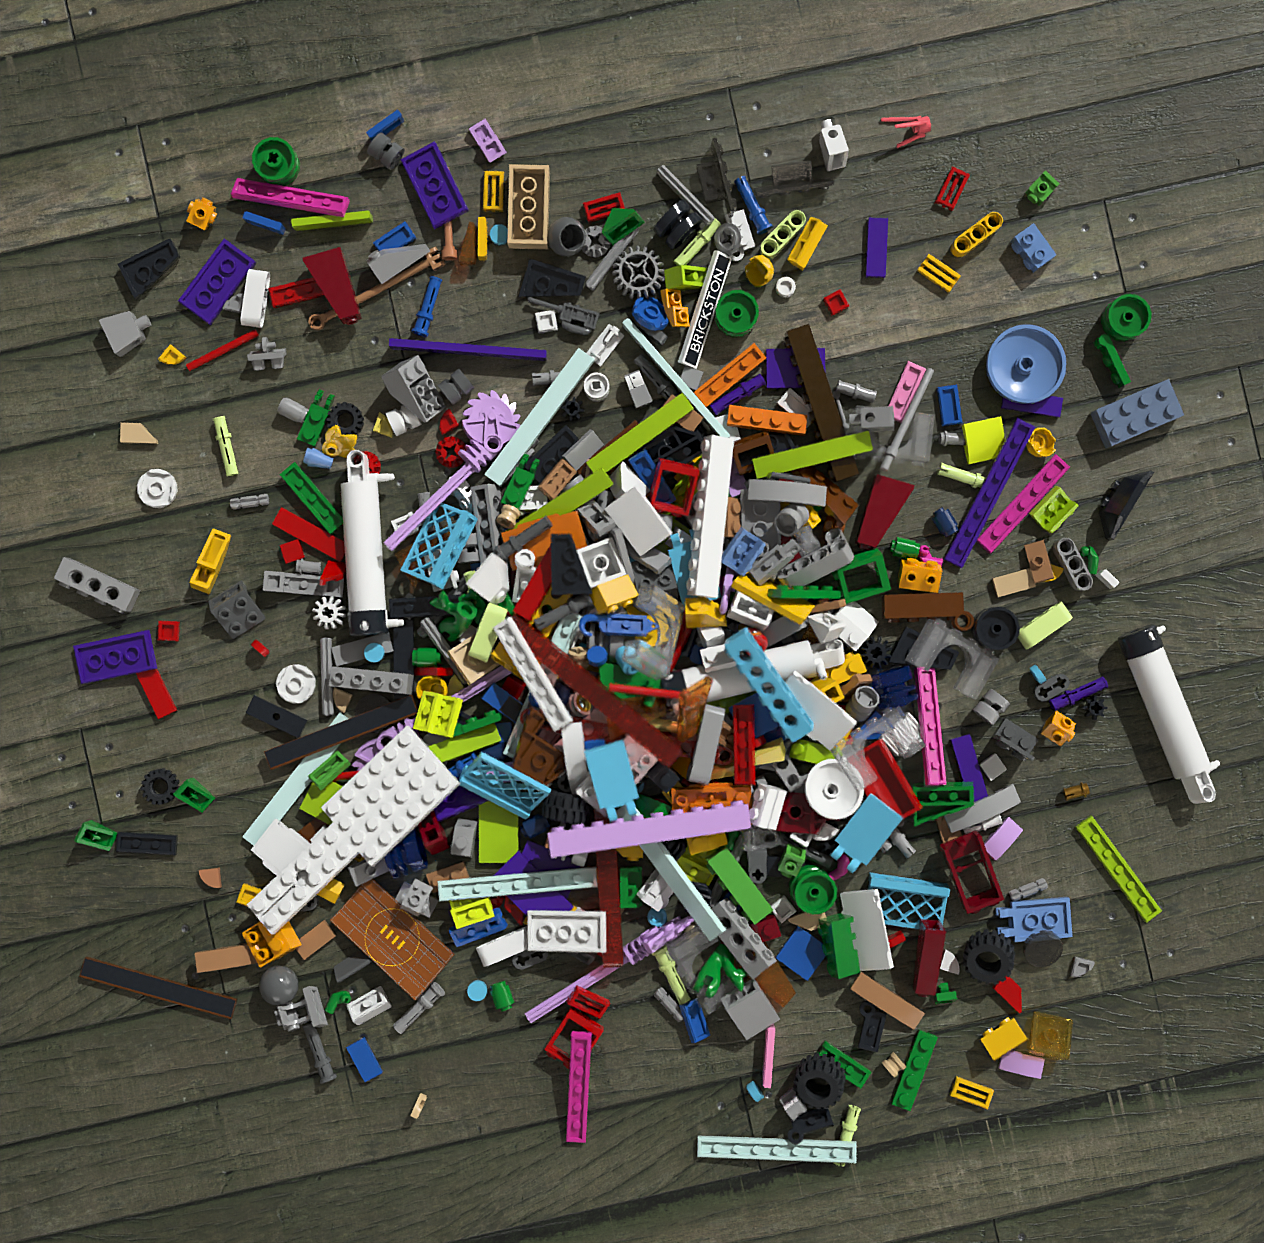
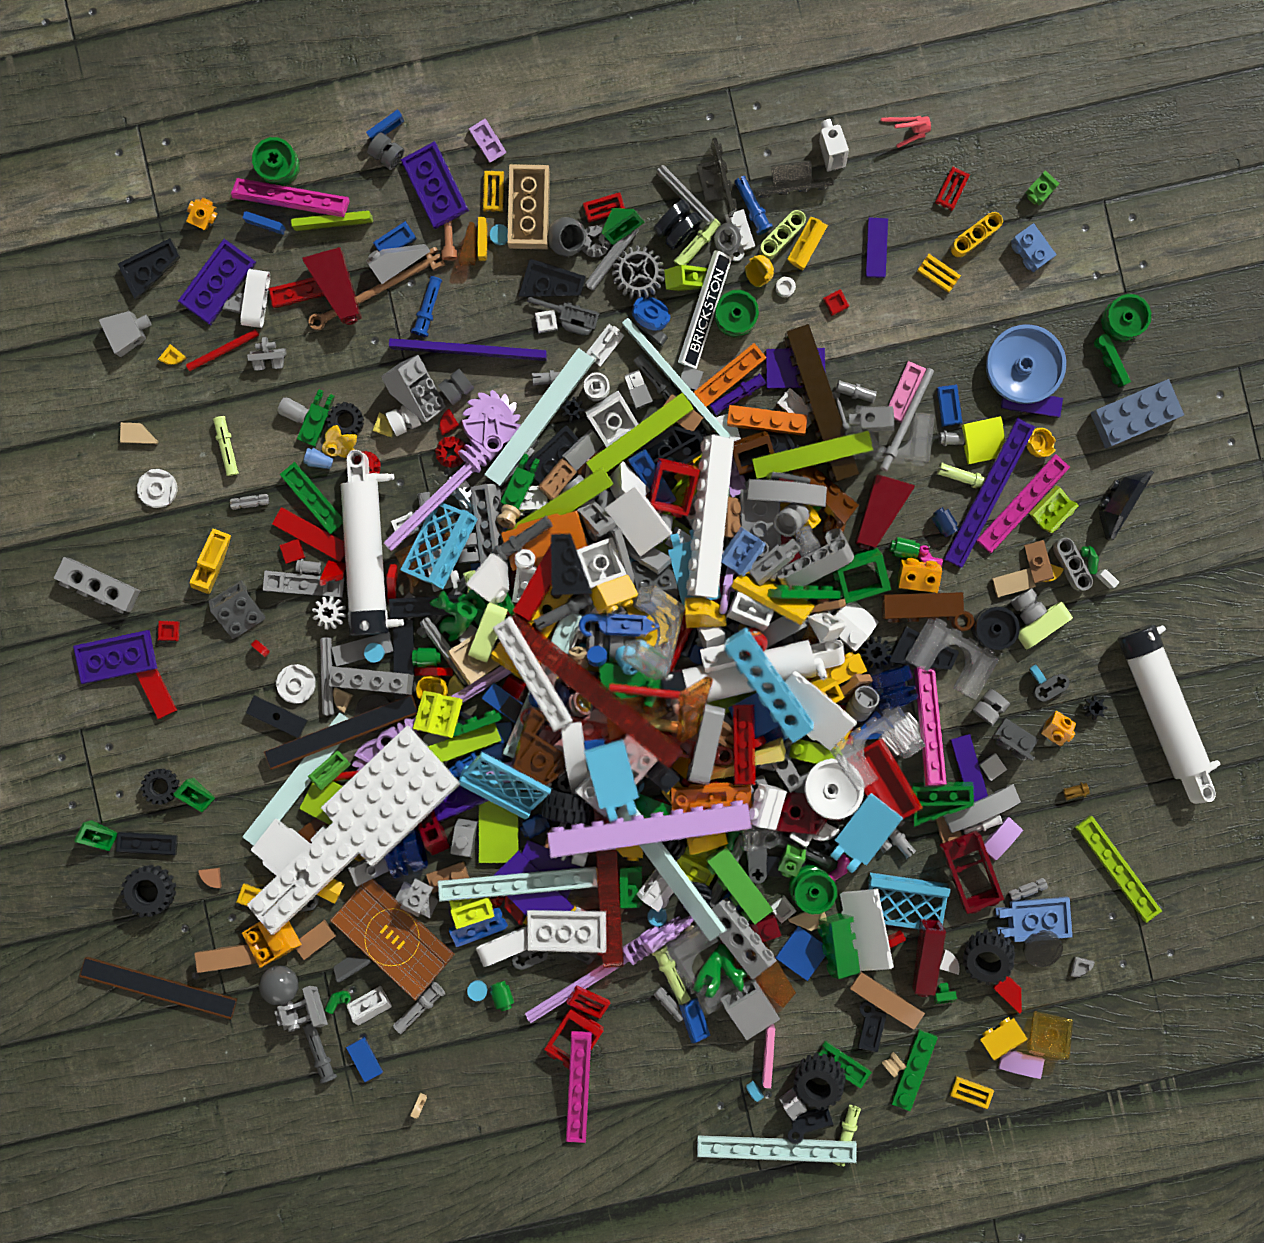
light orange slope [661,289,690,327] -> none
dark purple pin [1049,676,1108,712] -> none
none -> black tyre [121,865,176,917]
none -> red tile [387,564,398,603]
none -> white slope [585,391,638,447]
none -> light grey wheel [1010,588,1047,625]

